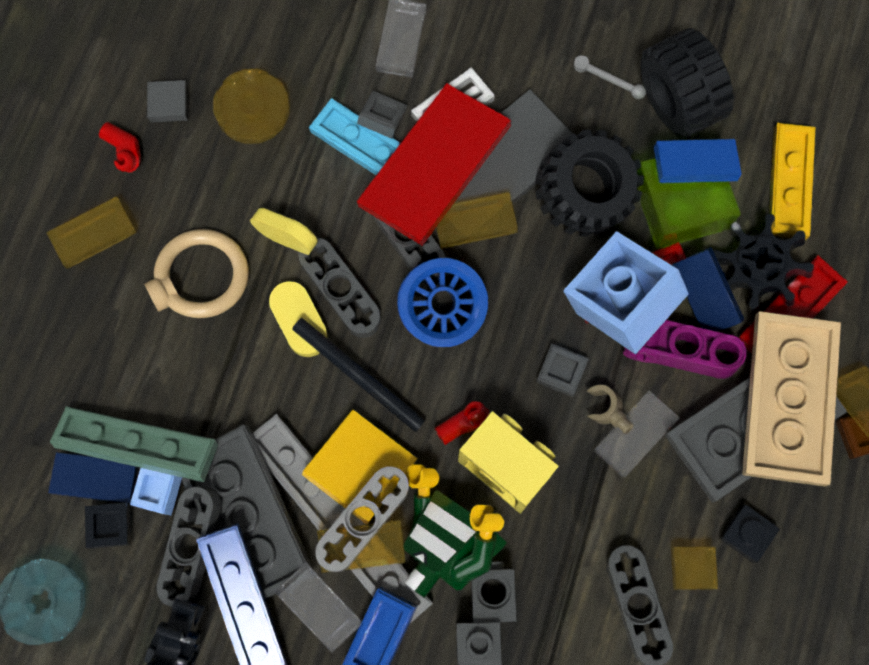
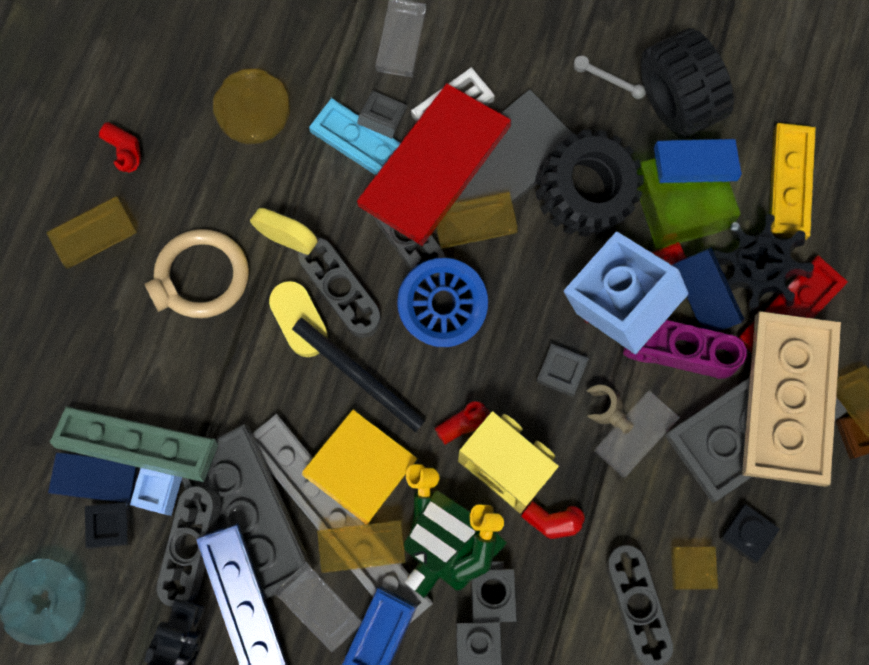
dark grey tile [147,80,188,122] -> none
light grey beam [316,466,409,572] -> none
none -> red arm [521,501,585,539]

